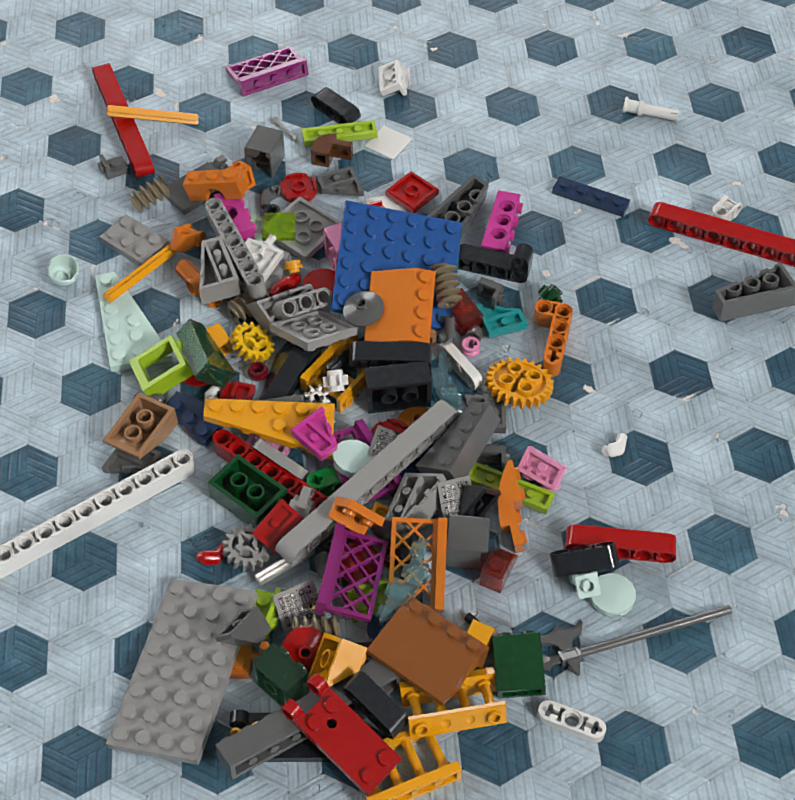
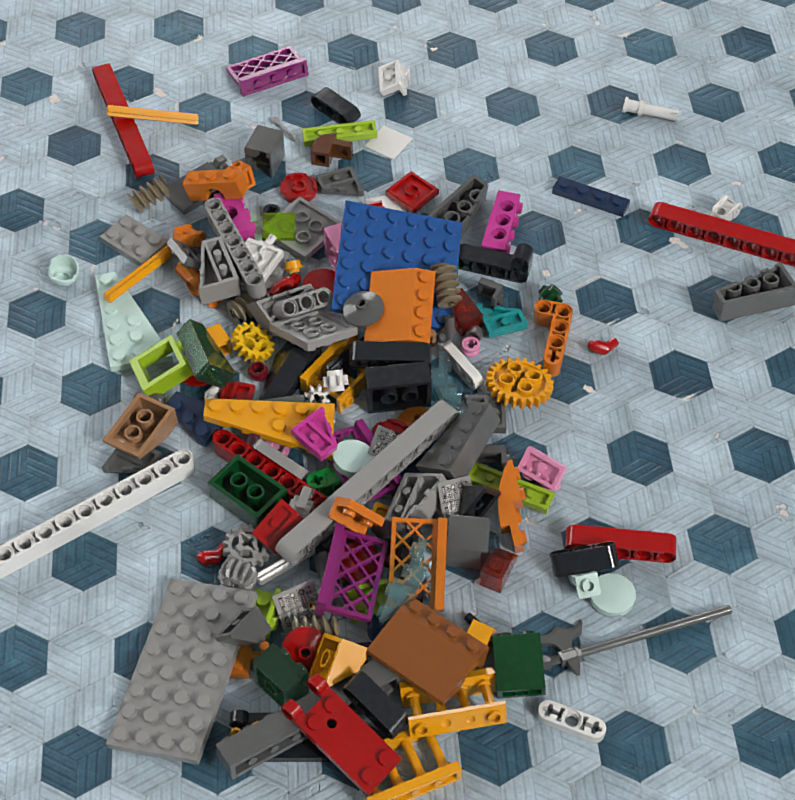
dark grey bracket [98,154,129,180] -> none
dark grey arm [260,185,281,209] -> none
white arm [602,433,627,457] -> none
none -> dark grey wing [167,237,201,270]
none -> light grey gear [218,557,259,590]
none -> red arm [587,337,619,355]

